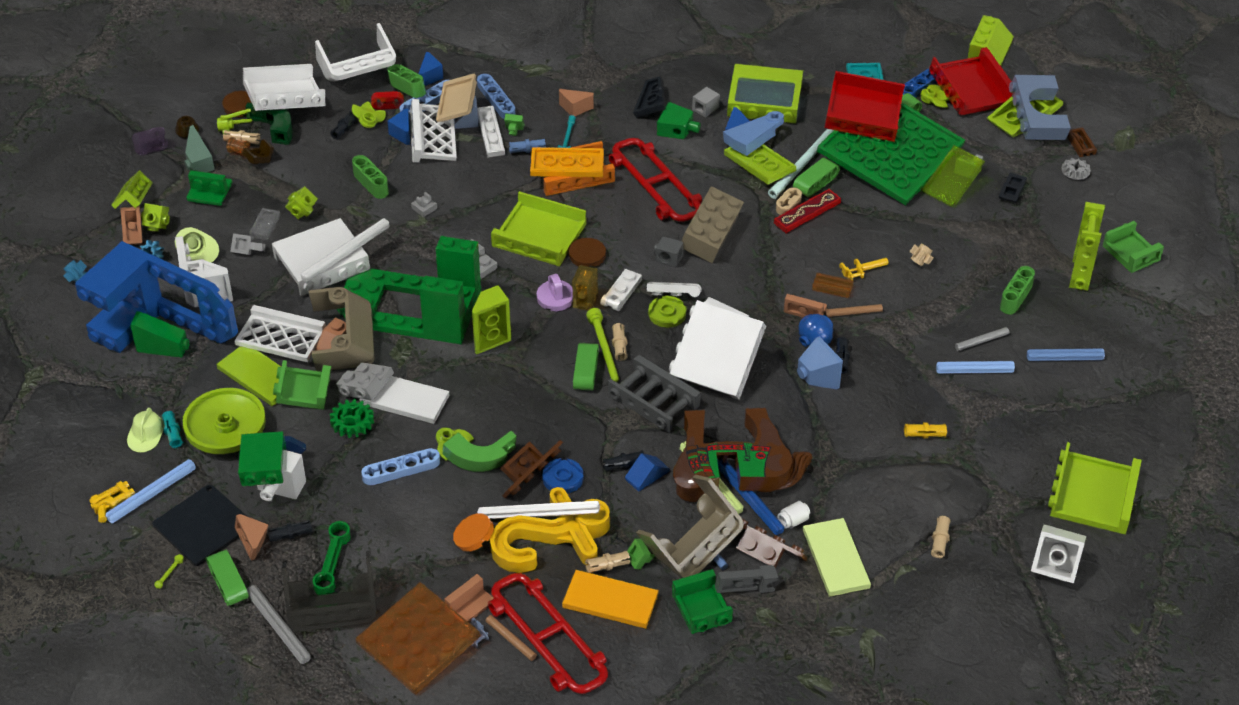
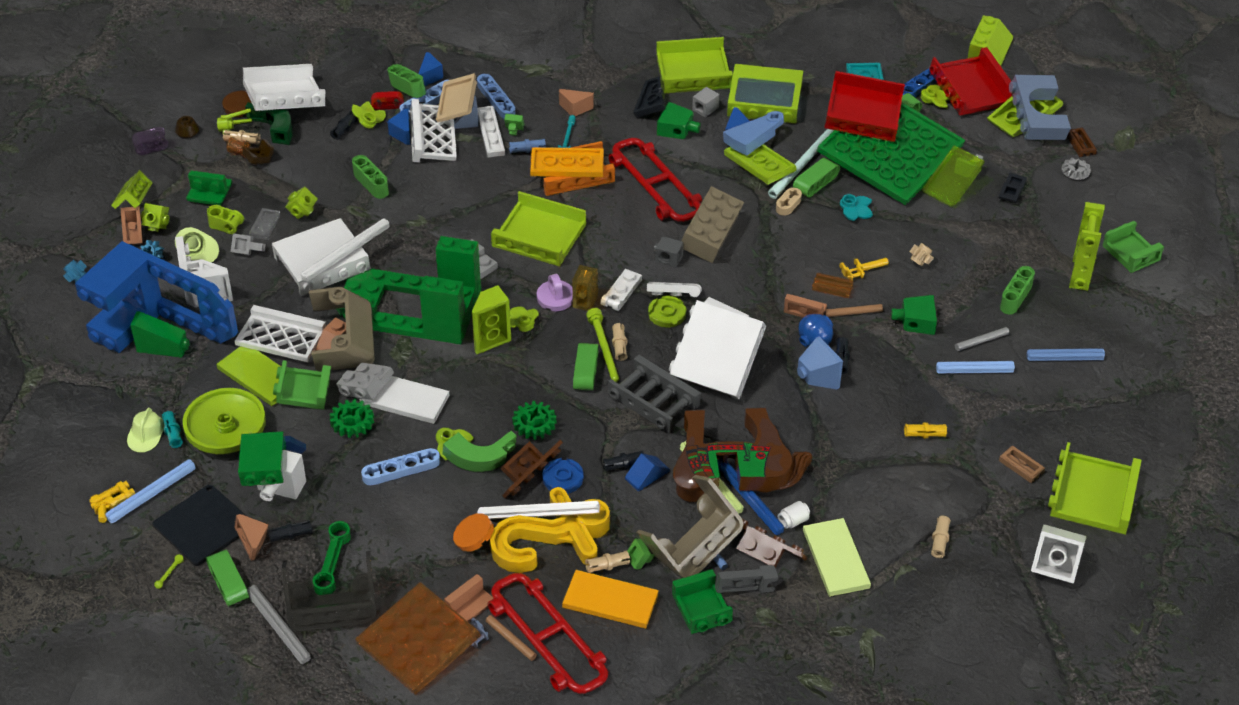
sand green slope [184,125,214,172] -> none
white windscreen [315,23,396,82] -> none
light grey tile [411,192,437,217] -> none
reddish brown tile [569,238,606,268] -> none
tile [774,189,841,233] -> none
none -> lime piece [207,205,244,235]
none -> lime plate [510,307,539,332]
none -> green gear [512,401,556,440]
none -> lime panel [656,37,733,93]
none -> teal plate [840,194,873,221]
none -> green torso [891,295,937,335]
none -> medium nougat tile [999,445,1045,483]

